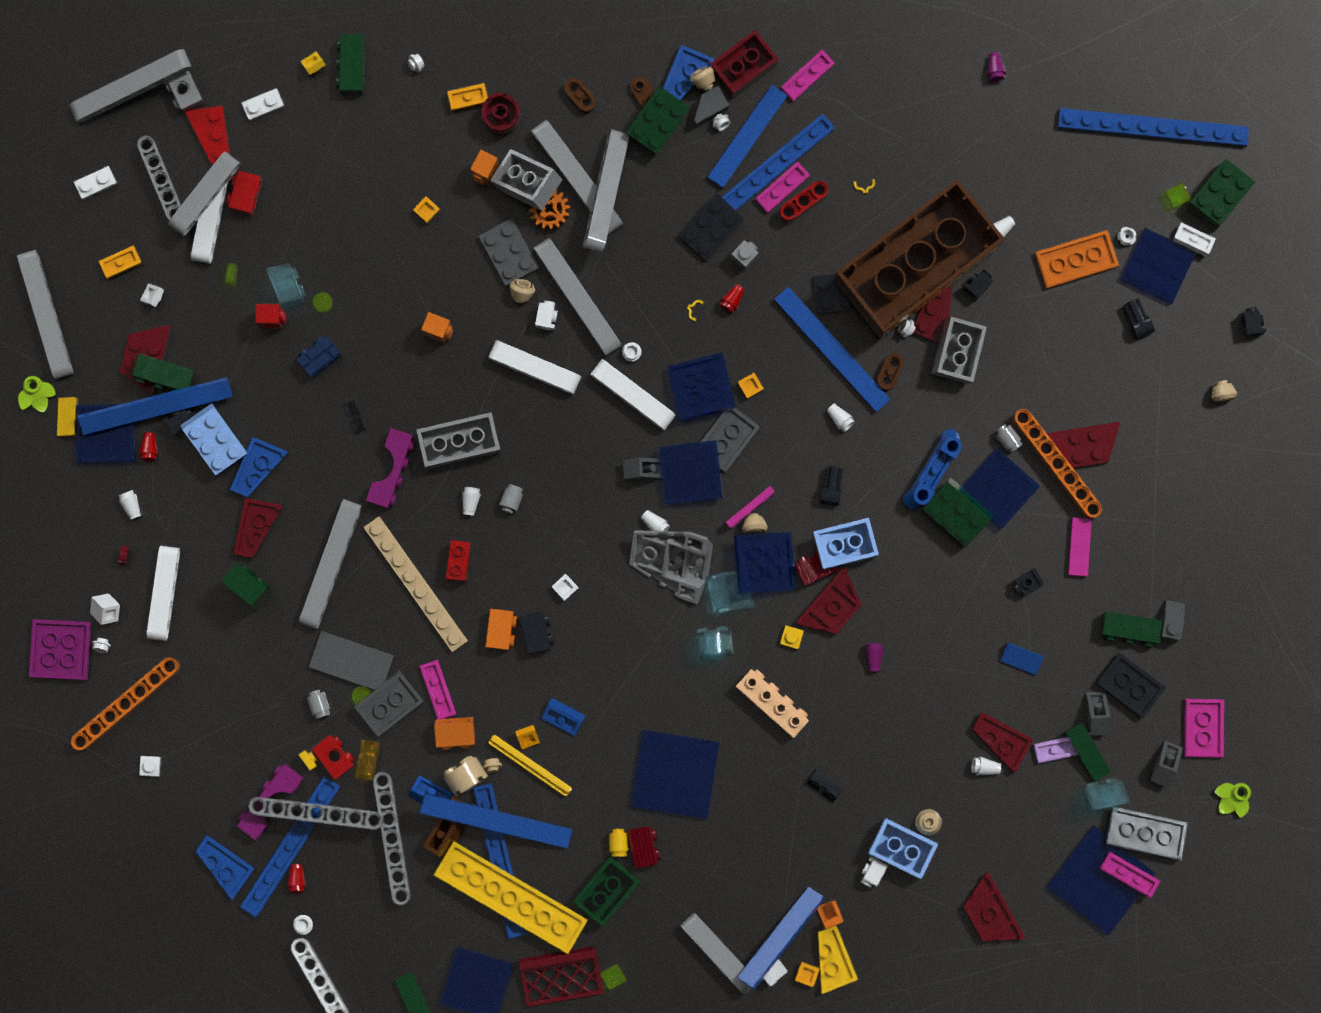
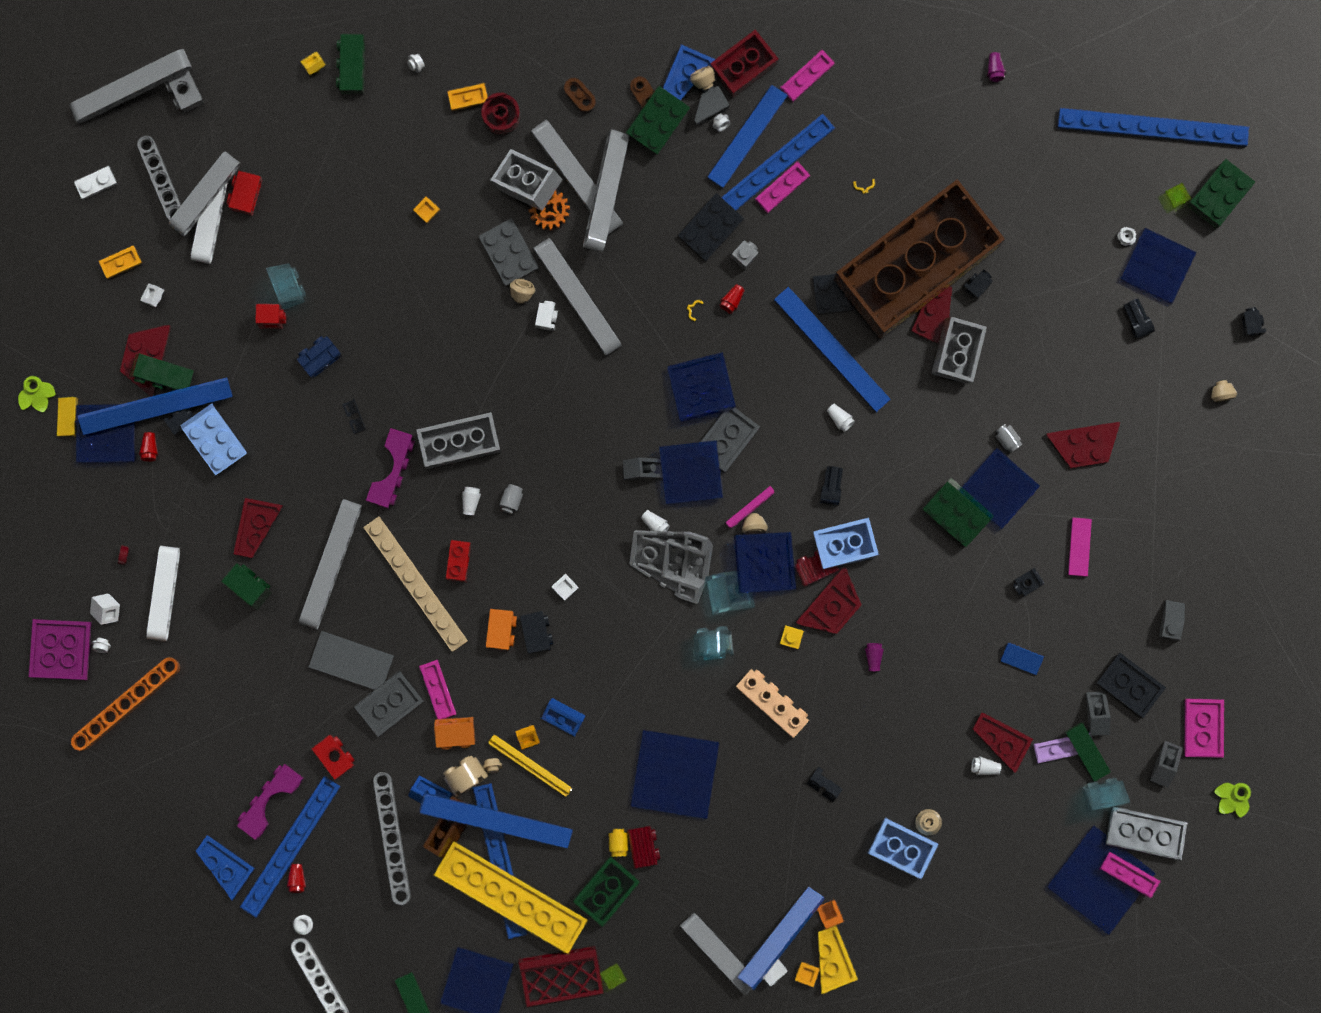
light grey beam [17,250,73,379] -> none
white cone [118,490,141,520] -> none
white plate [140,756,161,776] -> none
red wing [185,106,230,165] -> none
clear neon green tile [226,263,238,286] -> none
blue wing [230,437,288,498] -> none
white plate [242,88,284,121] -> none
light grey beam [249,797,384,829] -> none
yellow plate [299,750,318,771] -> none
light grey brick [306,690,330,719] -> none
clear neon green tile [313,292,333,312] -> none
clear neon green tile [352,686,371,704] -> none
clear yellow plate [355,739,380,781] -> none
orange brick [421,312,454,343] -> none
orange brick [470,150,499,185] -> none
white beam [488,340,581,394] -> none
white beam [590,359,676,431] -> none
white plate [622,342,641,362] -> none
light orange plate [738,373,764,399] -> none
red beam [780,181,828,223] -> none
white brick [861,856,888,887] -> none
reddish brown plate [877,353,904,390] -> none
white plate [898,319,915,338] -> none
blue plate [903,429,962,510] -> none
dark red wing [963,872,1025,941] -> none
white cone [994,216,1015,237] -> none
orange beam [1013,409,1102,519] -> none
orange tile [1035,230,1119,289] -> none
dark green brick [1100,611,1163,647] -> none
white plate [1173,223,1216,257] -> none

